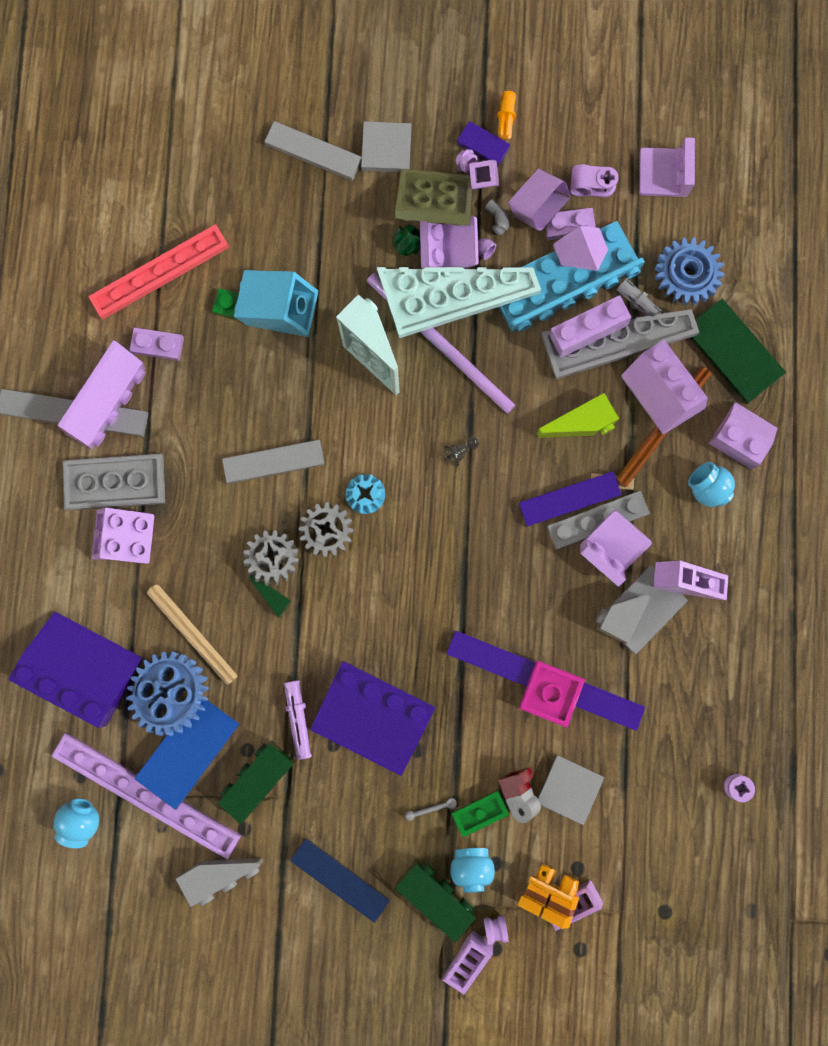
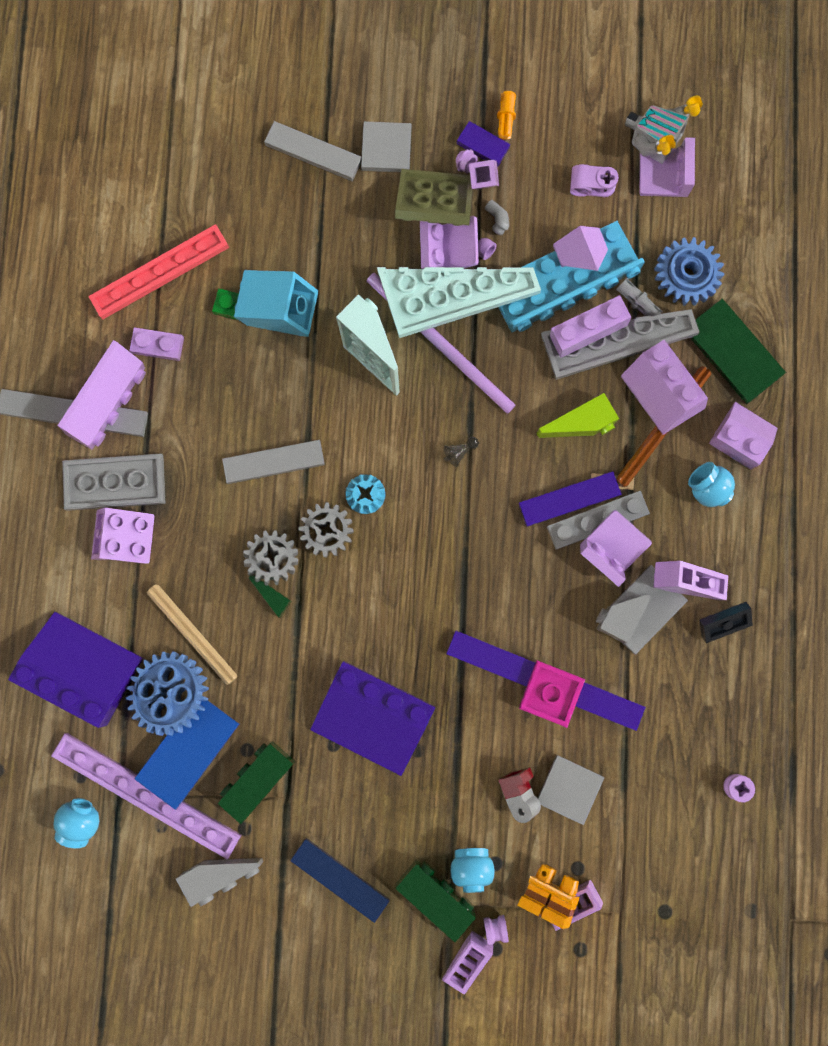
lavender pin [283,680,312,760] -> none
dark green gear [393,225,421,256] -> none
light grey hinge [405,798,457,821] -> none
green plate [451,790,509,838] -> none
lavender piece [508,168,571,231] -> none
lavender plate [545,208,596,240] -> none
none -> torso [625,95,703,164]
none -> black plate [699,602,753,644]

